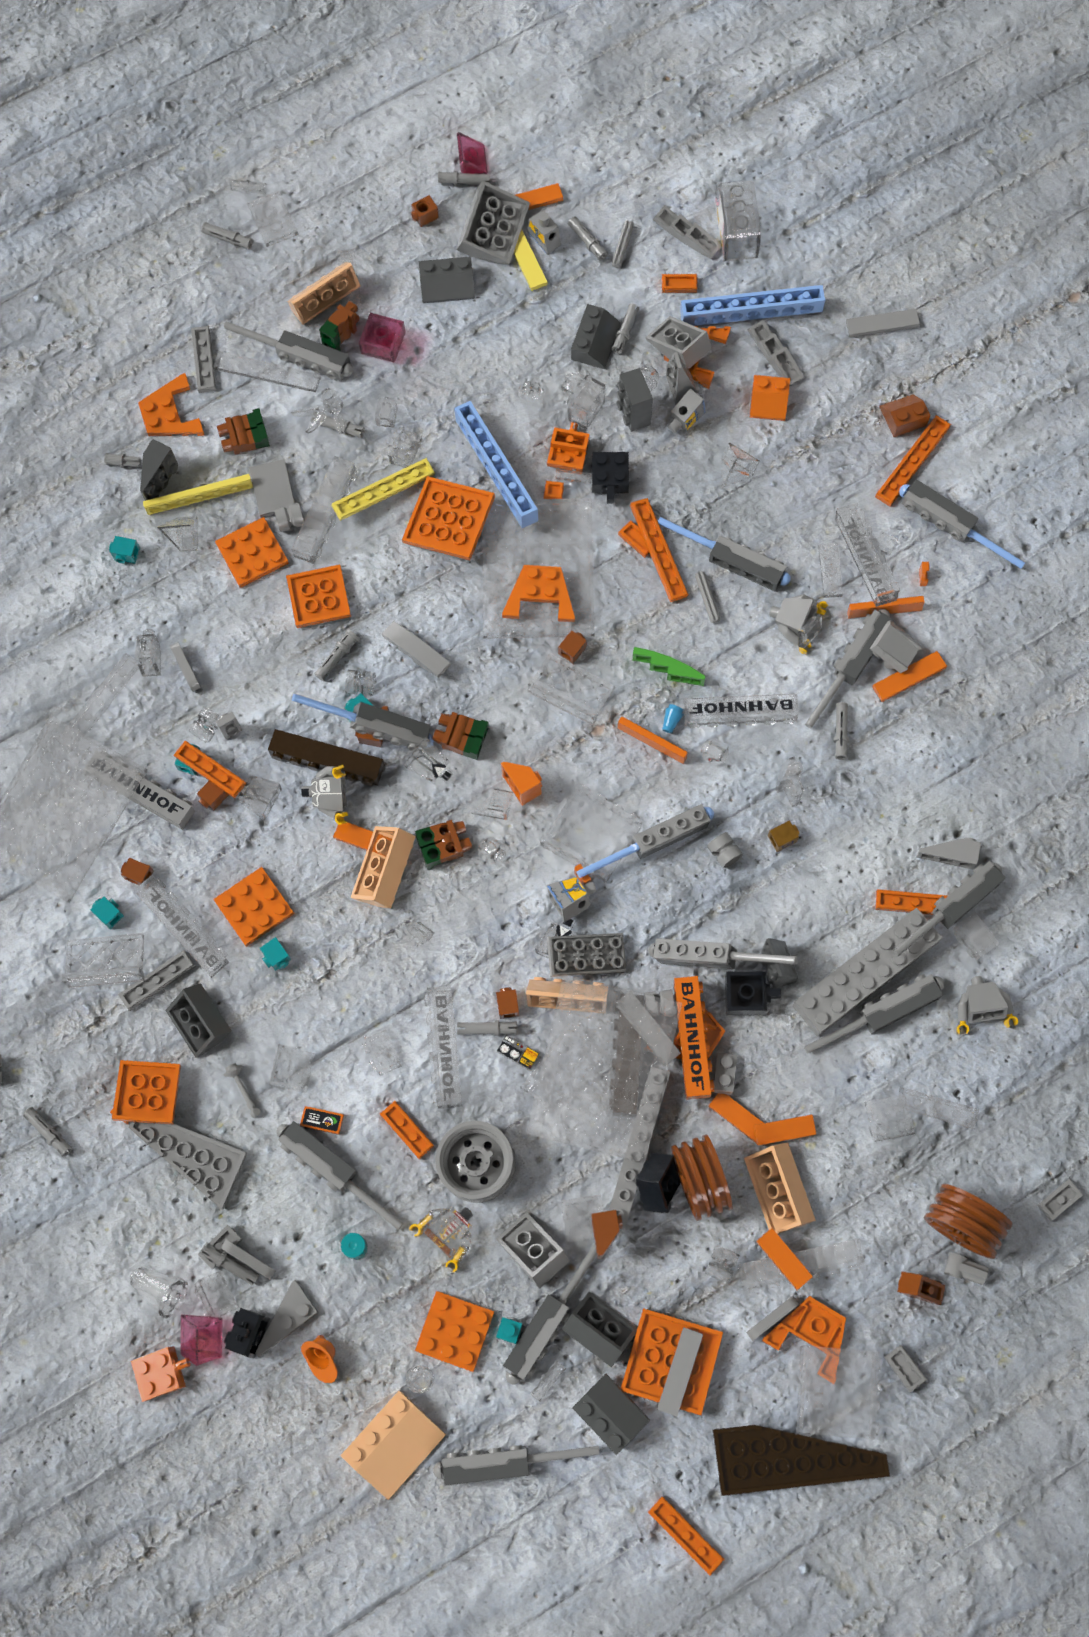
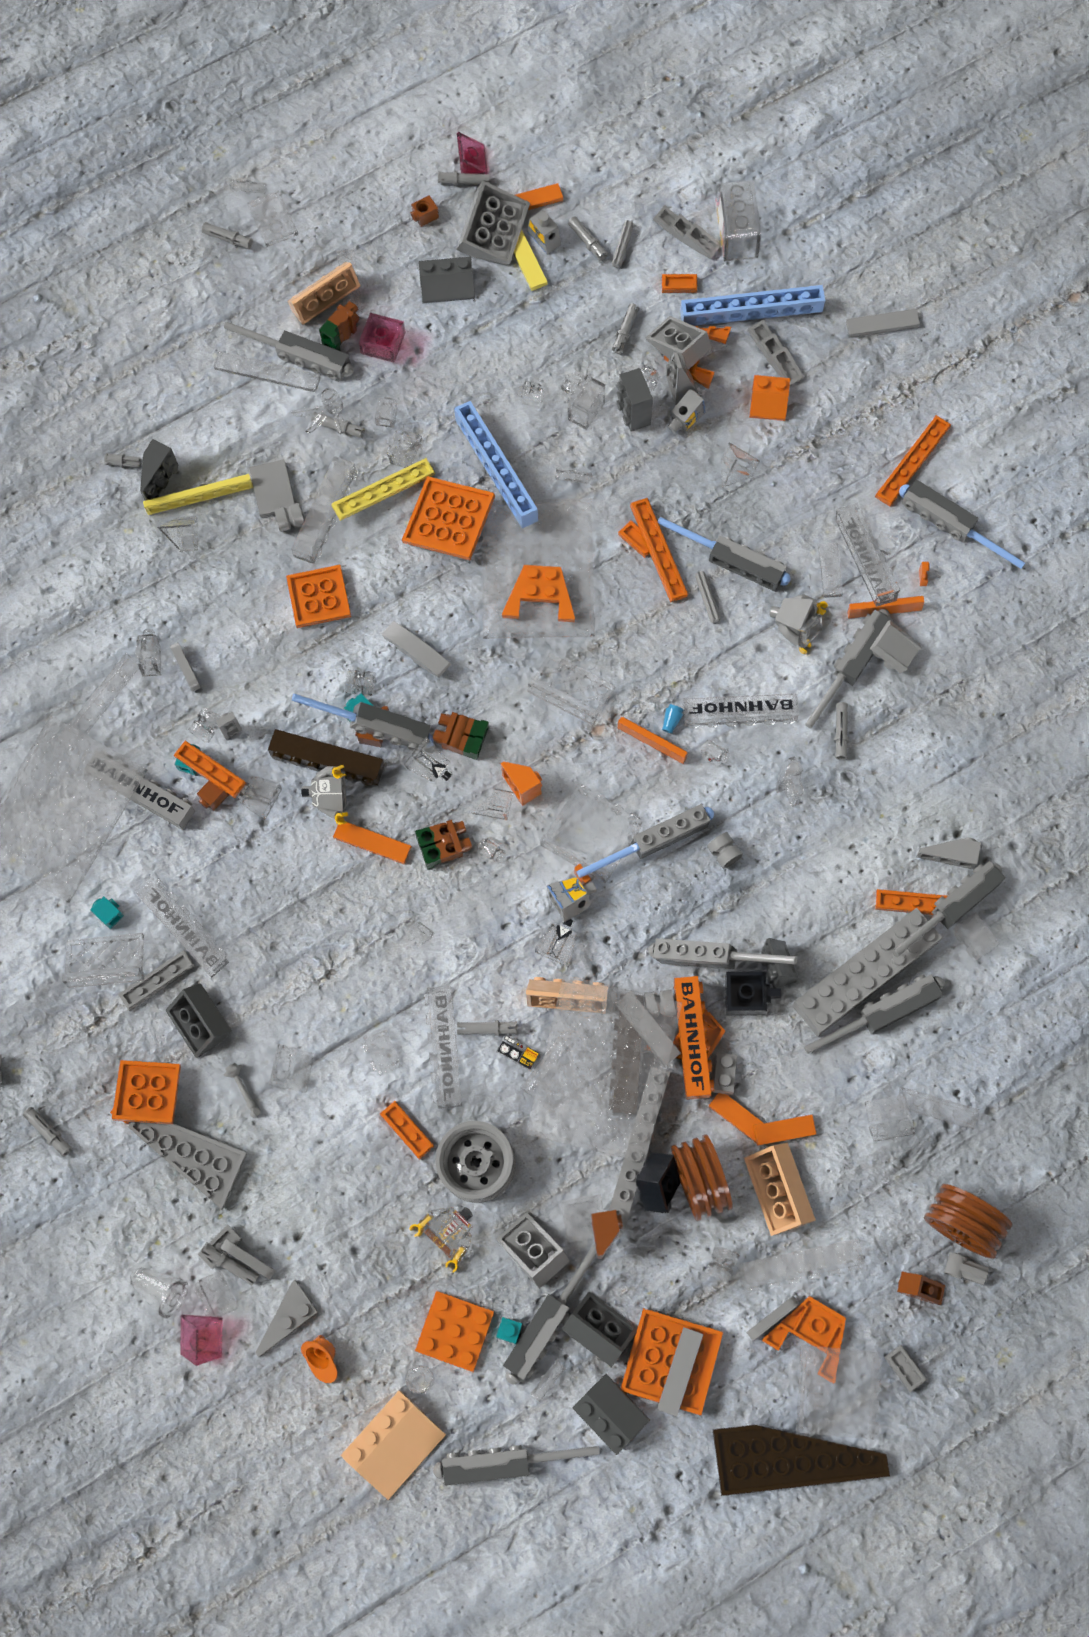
teal brick [109,536,140,564] -> none
dark orange brick [121,858,154,888] -> none
orange plate [131,1346,191,1402] -> none
orange wing [138,373,205,436] -> none
light grey tile [191,326,217,393] -> none
orange plate [213,867,294,947] -> none
orange plate [215,517,289,588] -> none
dark orange hips [217,408,270,455] -> none
black hinge [224,1308,270,1358] -> none
teal brick [260,937,291,971] -> none
piece [277,1121,403,1230] -> none
tile [300,1106,344,1135] -> none
light grey pin [314,629,360,681] -> none
teal piece [341,1233,368,1260] -> none
light nougat slope [351,826,416,909] -> none
dark orange brick [496,987,519,1019] -> none
orange tile [544,481,564,502] -> none
orange plate [547,422,590,472] -> none
light grey tile [547,933,626,977] -> none
dark orange brick [558,630,587,664] -> none
dark grey slope [571,304,621,369] -> none
black hinge [592,452,629,504] -> none
bright green slope [632,647,705,686] -> none
orange tile [648,1496,725,1575] -> none
orange tile [756,1228,813,1290] -> none
pearl gold brick [768,820,800,852] -> none
orange tile [872,651,947,702] -> none
dark orange slope [880,394,931,437] -> none
light grey torso [956,976,1018,1034] -> none
light grey plate [1037,1179,1083,1221] -> none

